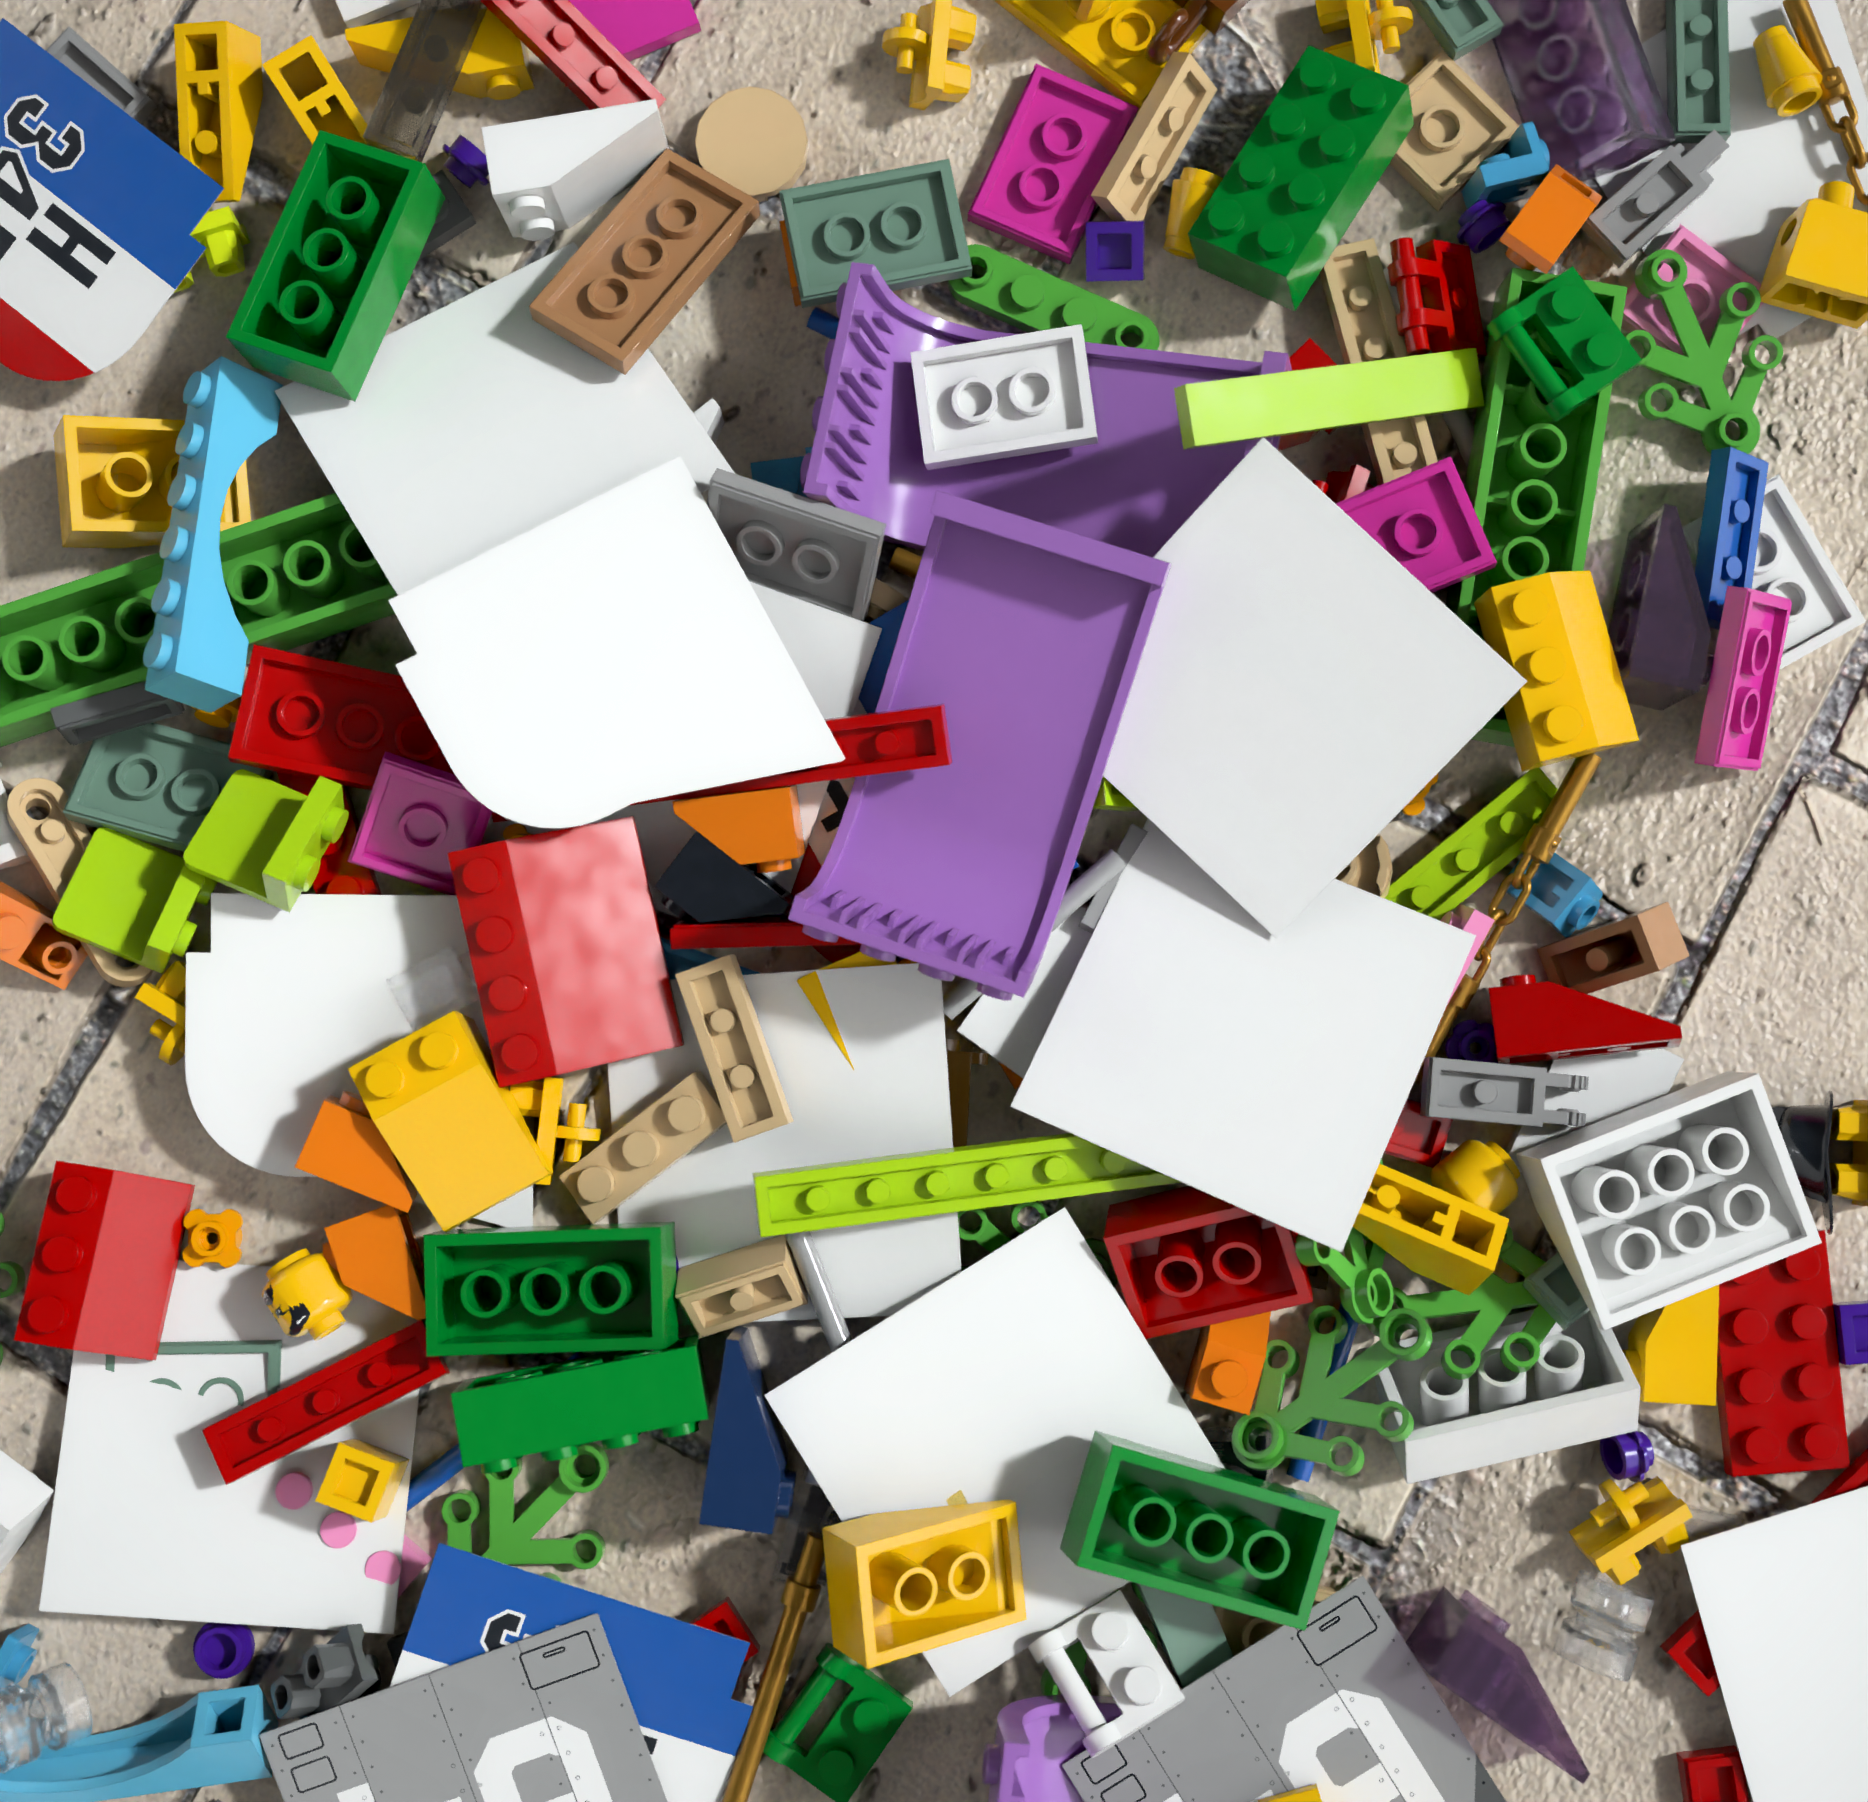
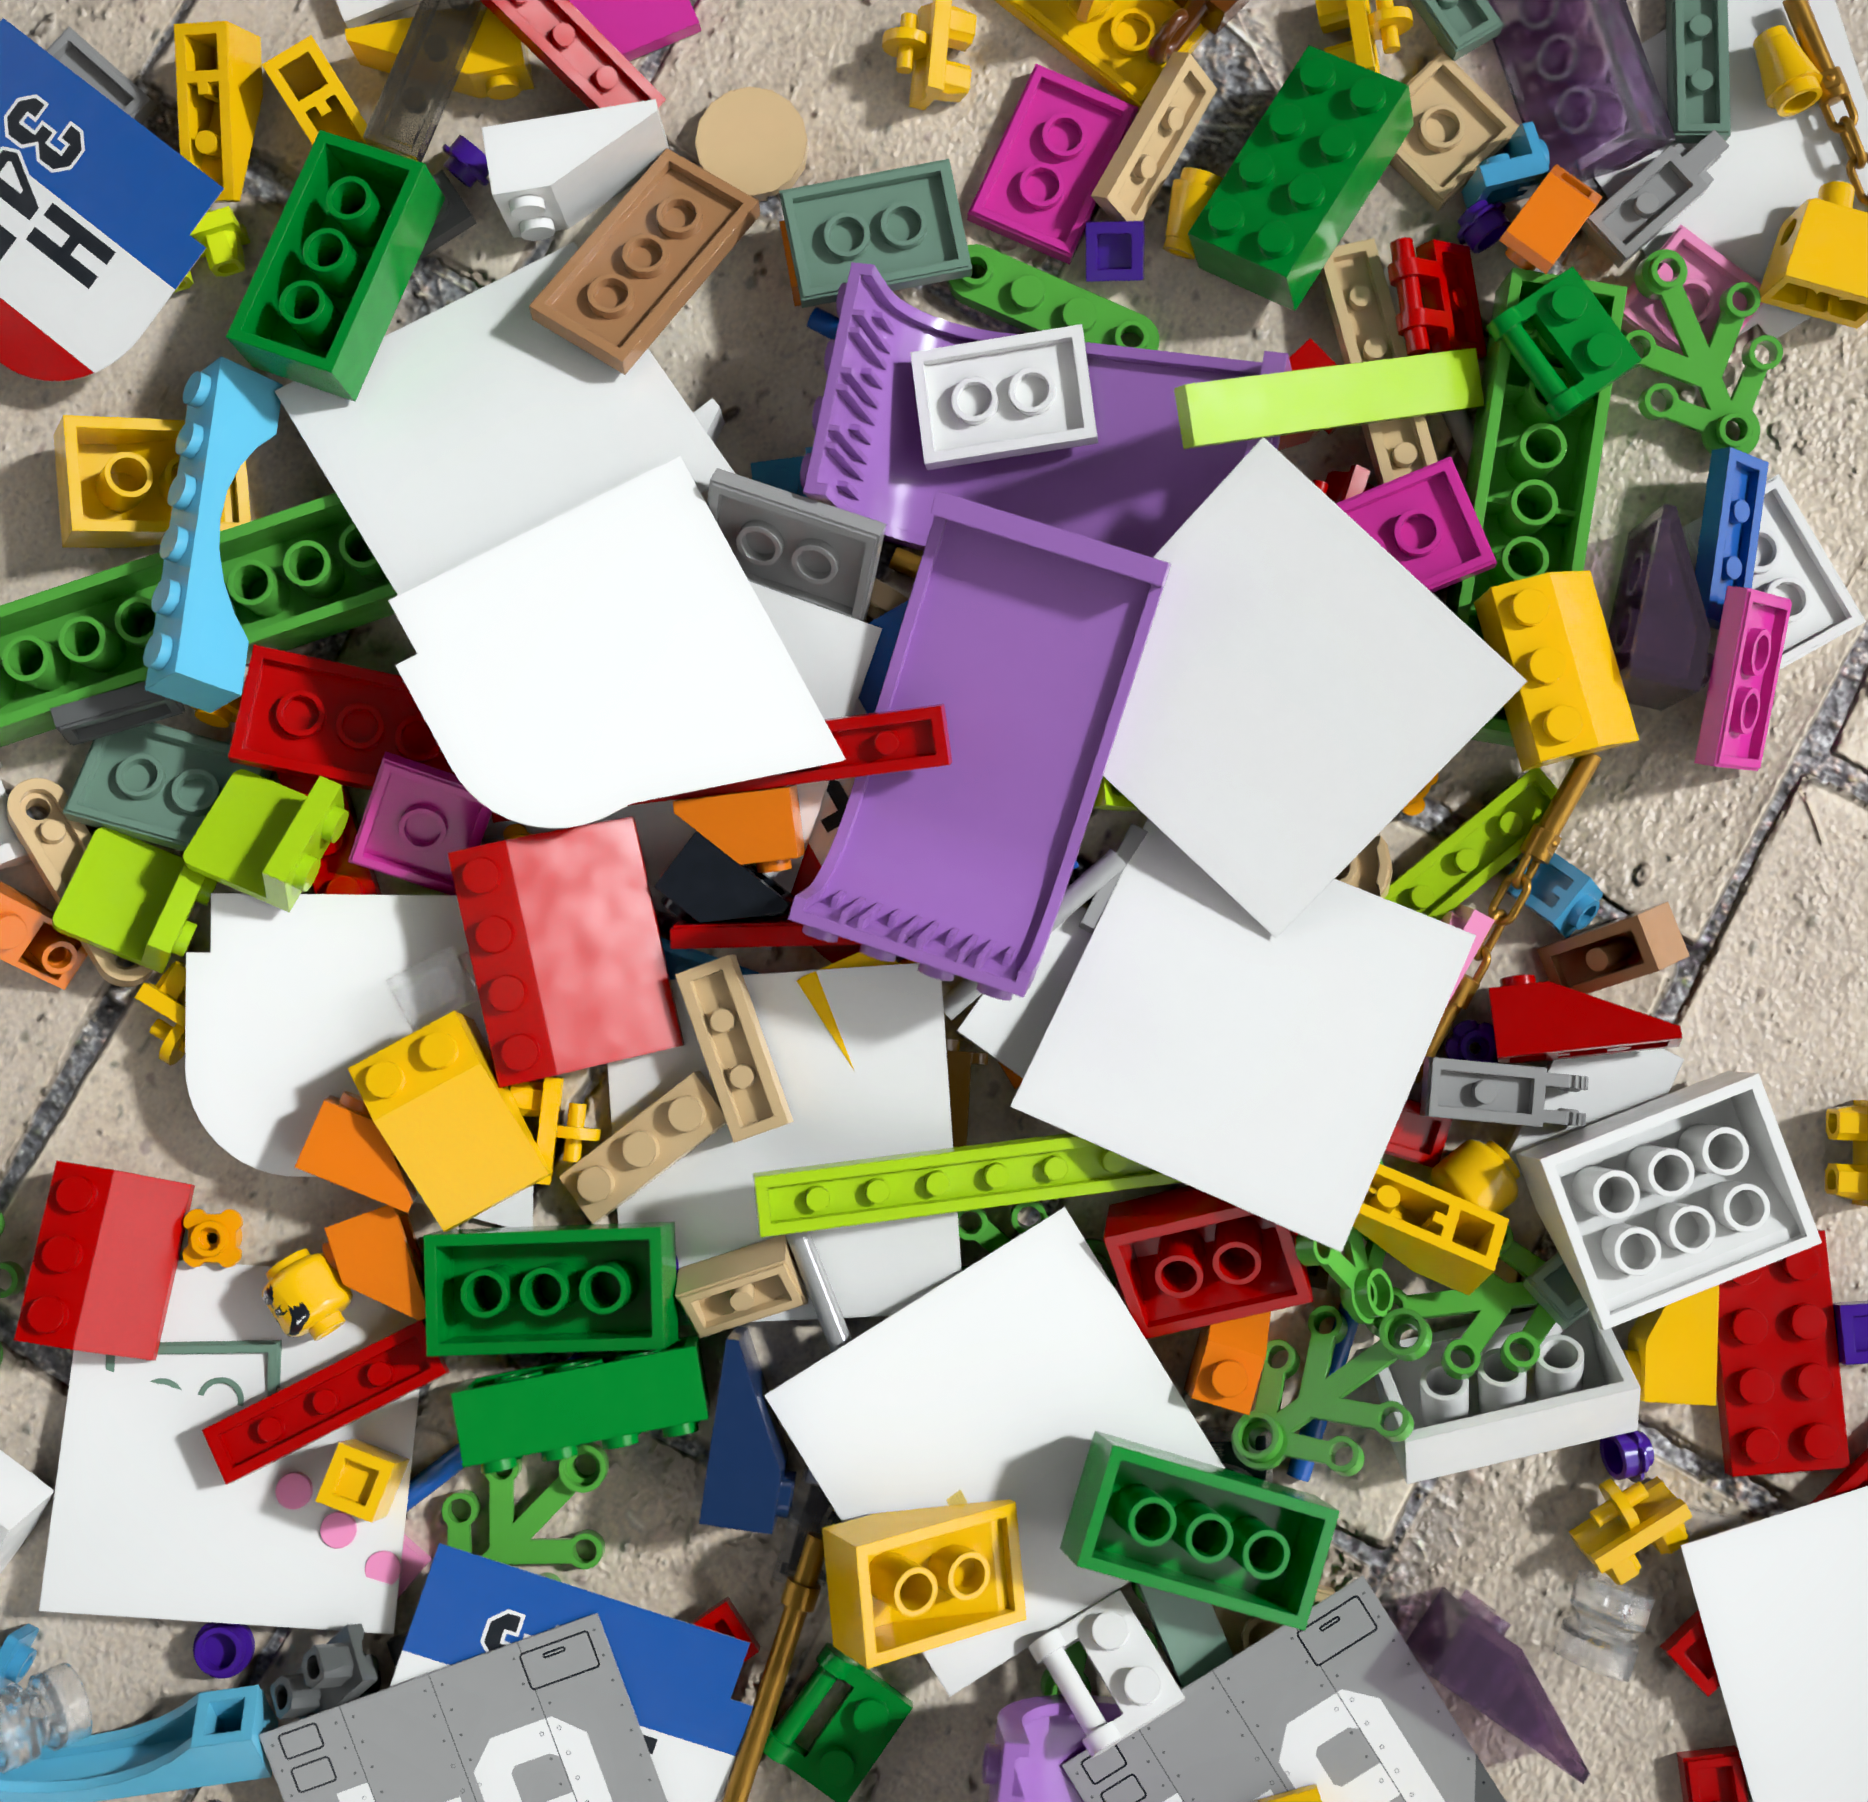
black piece [1772,1091,1833,1235] -> none

